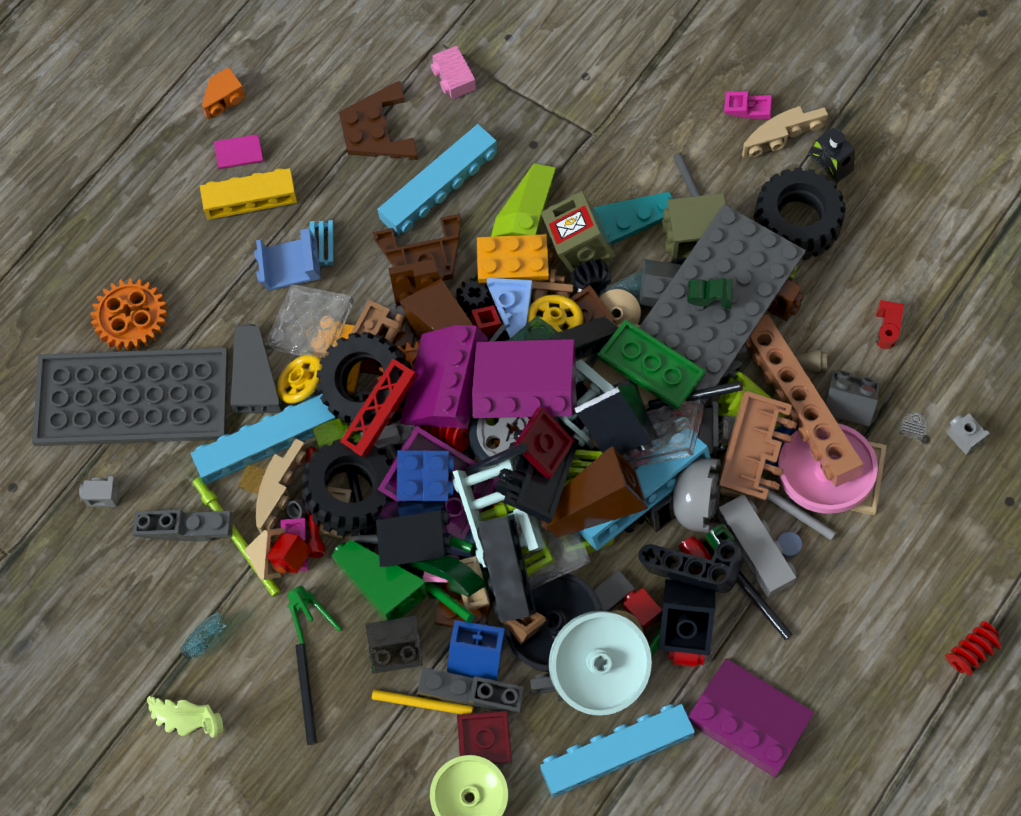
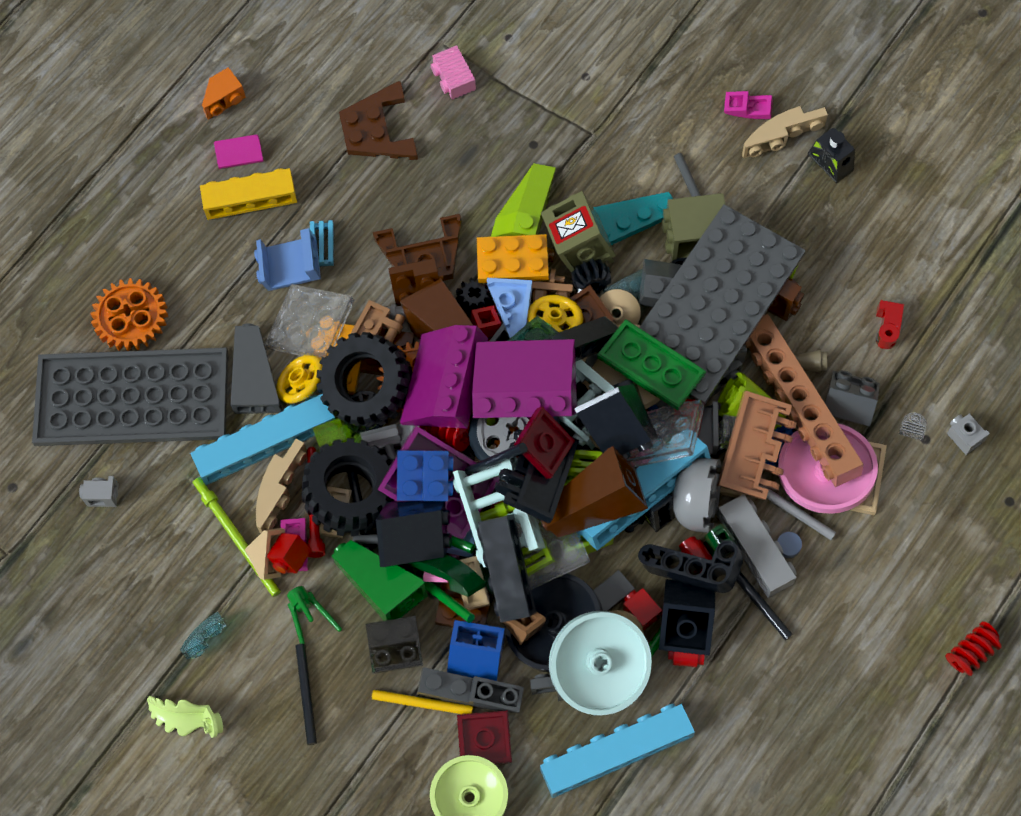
dark grey slope [133,510,234,541] -> none
clear yellow tile [238,464,266,494] -> none
dark grey hinge [286,499,307,519] -> none
red fence [340,359,418,458] -> none
medium azure brick [377,124,497,236] -> none
black bar [648,381,743,410] -> none
dark green leg [687,278,733,309] -> none
magenta slope [688,658,814,778] -> none
black tyre [754,168,846,260] -> none

